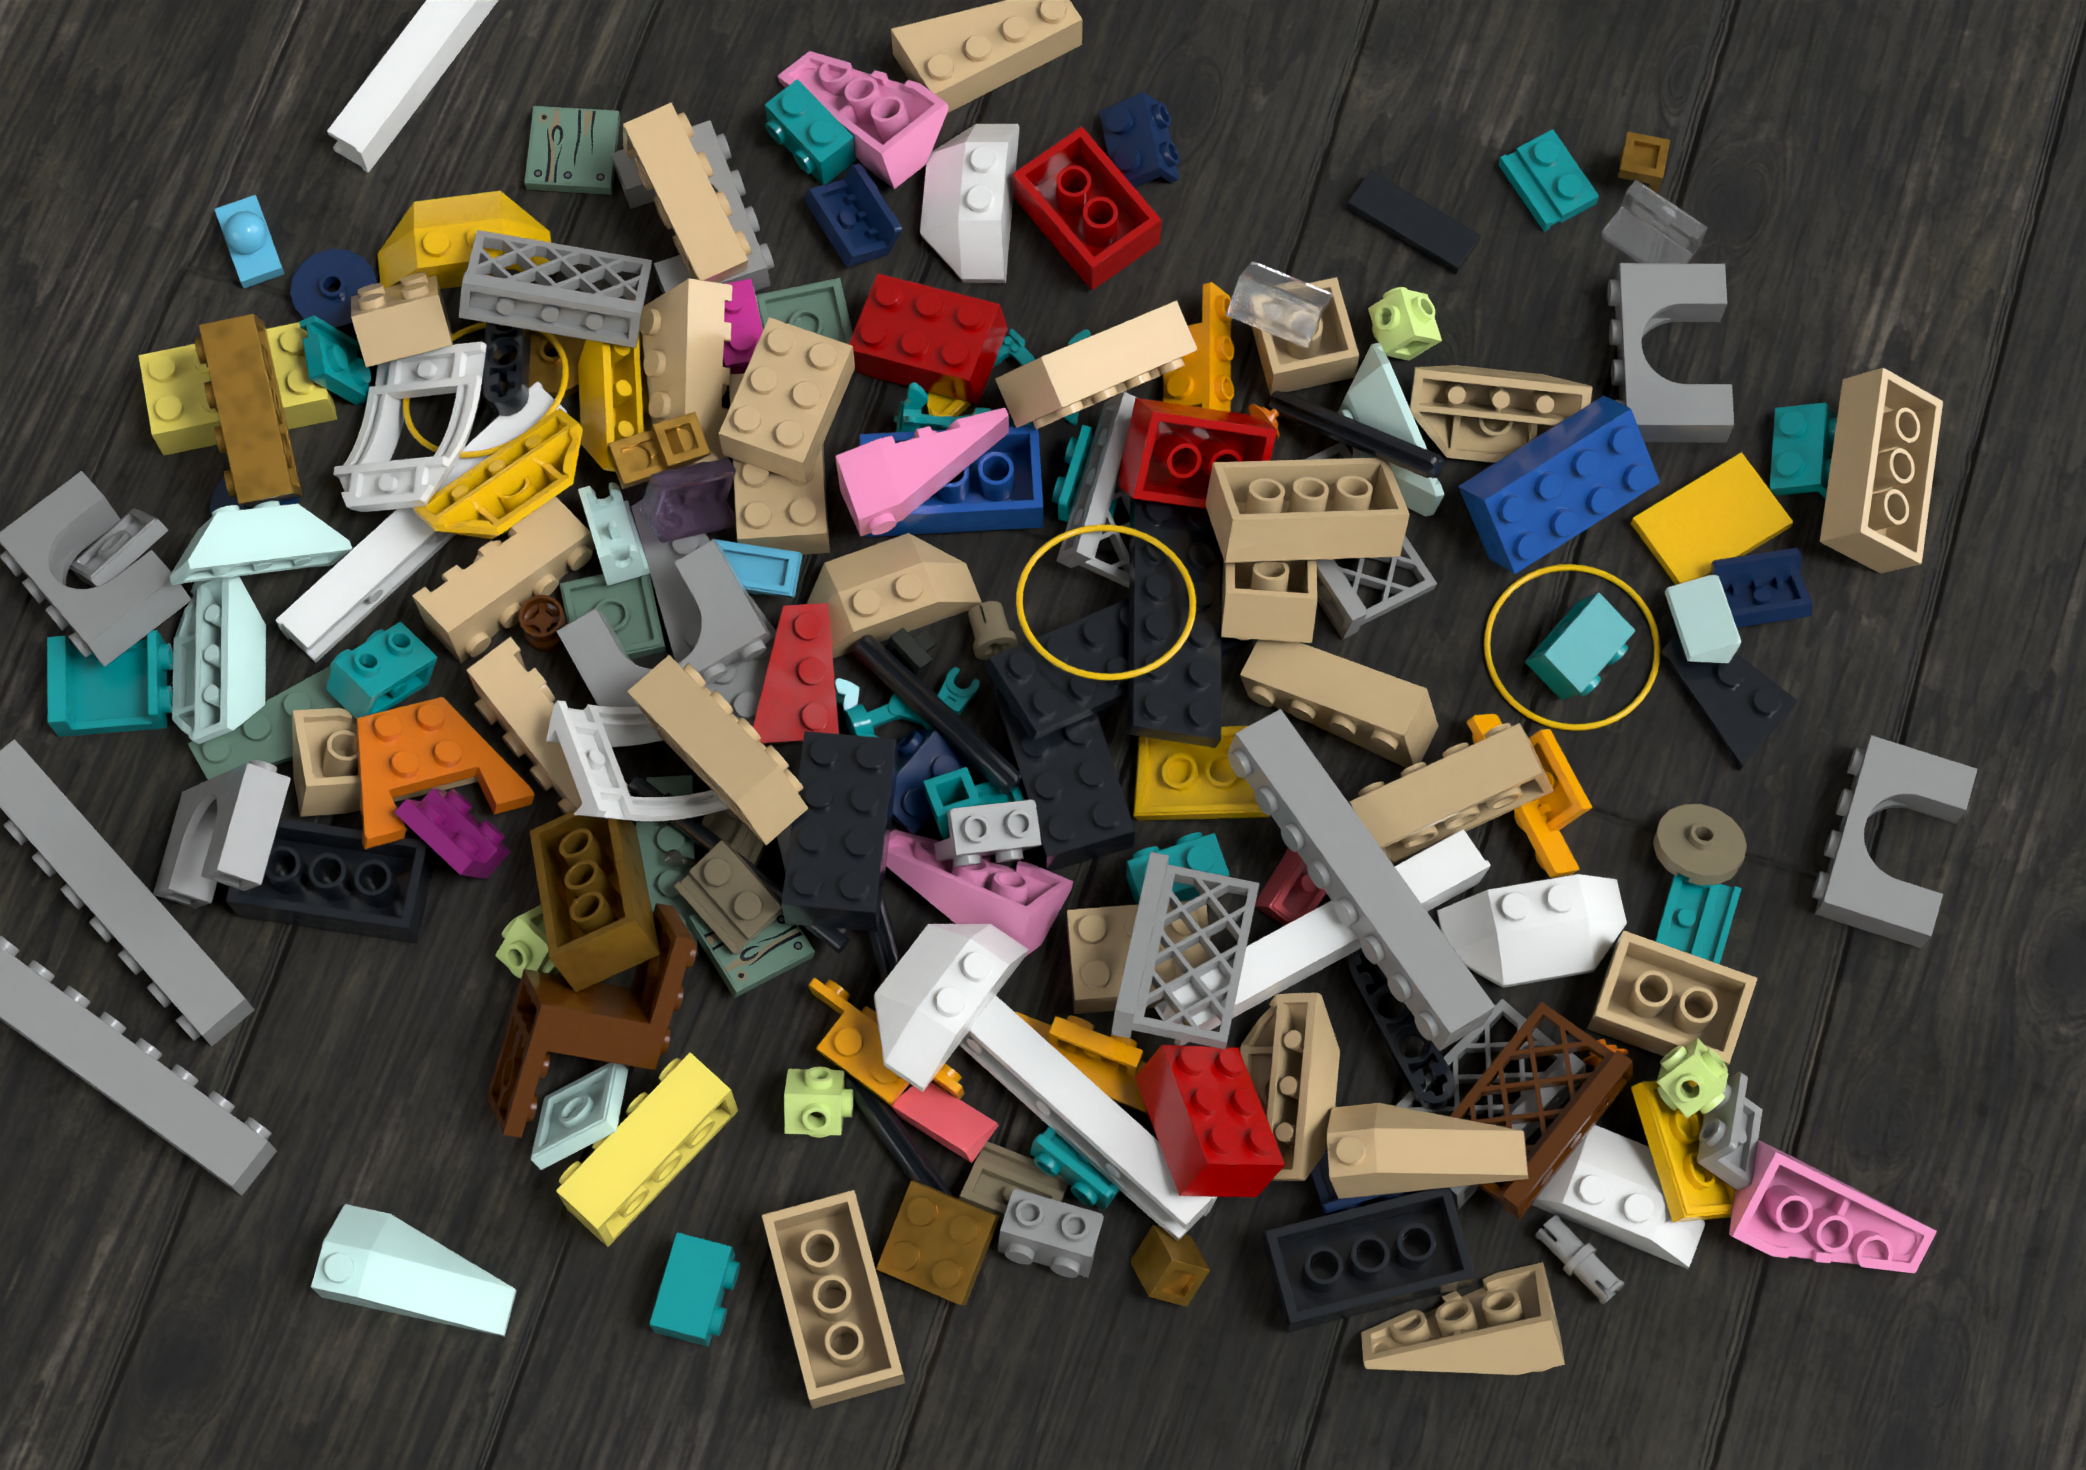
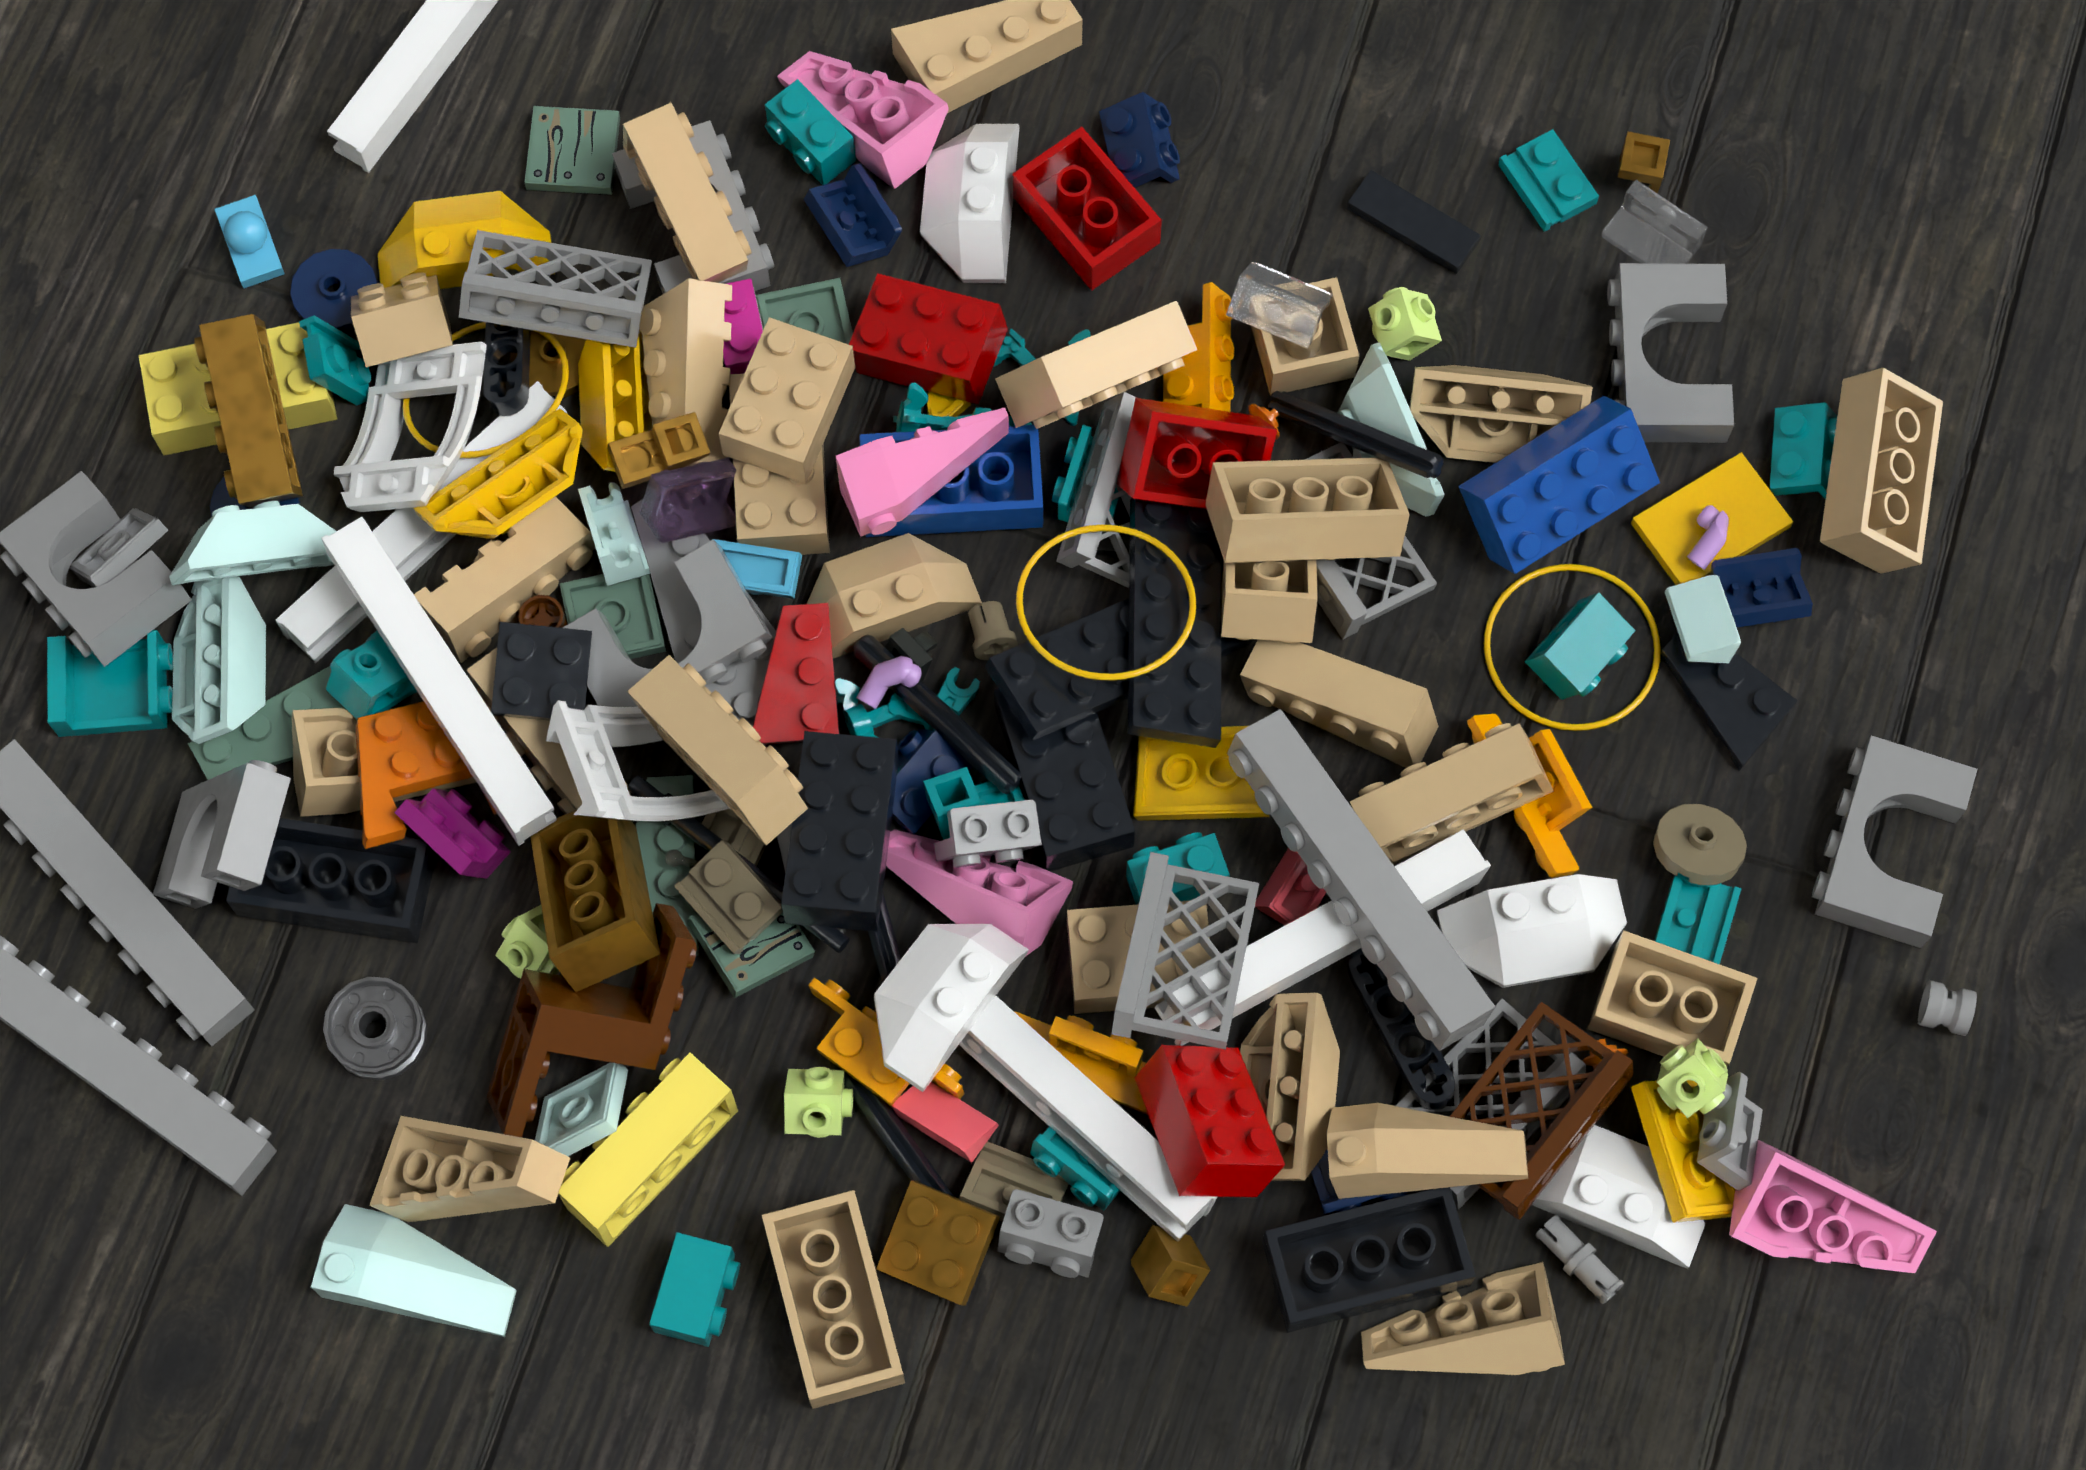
none -> white tile [321,517,557,846]
none -> flat silver wheel [323,977,428,1081]
none -> tan wedge [369,1116,570,1222]
none -> black plate [491,622,592,721]
none -> lavender arm [856,656,922,709]
none -> lavender arm [1687,505,1729,570]
none -> light grey wheel [1918,980,1977,1036]

